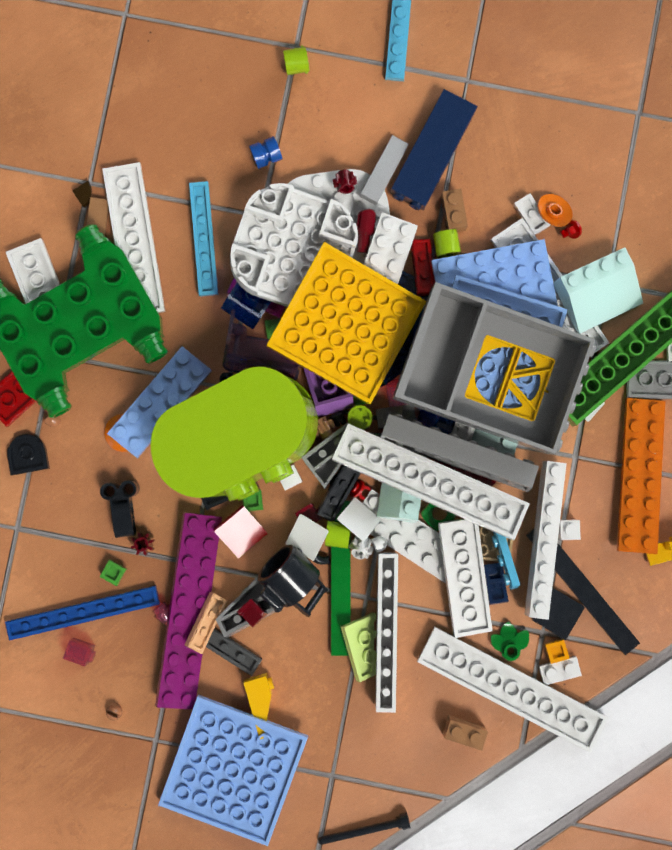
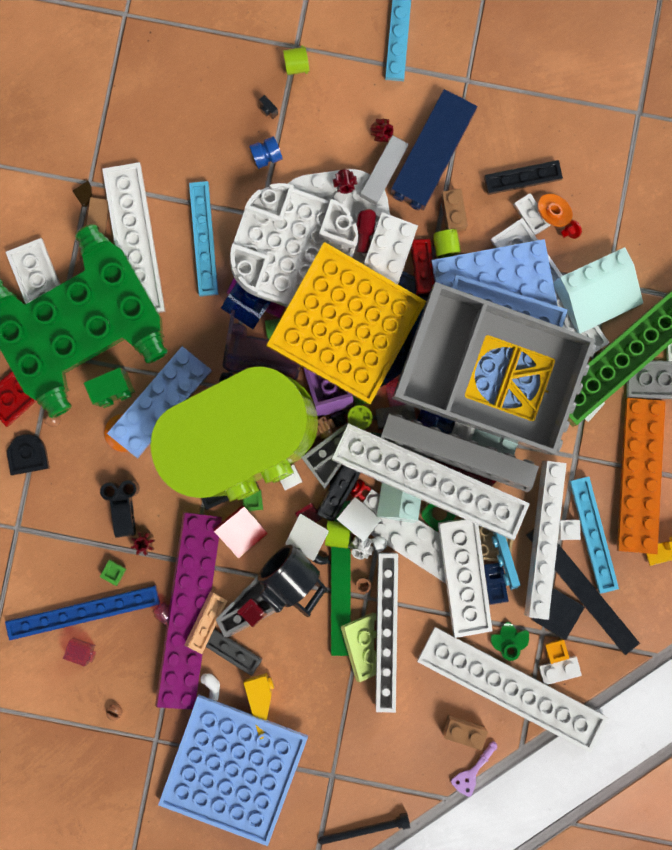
none -> green brick [84,368,135,408]
none -> white arm [201,673,220,701]
none -> black plate [259,95,278,119]
none -> nougat hinge [356,577,372,594]
none -> dark red gear [370,118,394,142]
none -> lavender piece [451,741,497,797]
none -> black plate [484,160,563,195]
none -> medium azure plate [569,476,619,594]

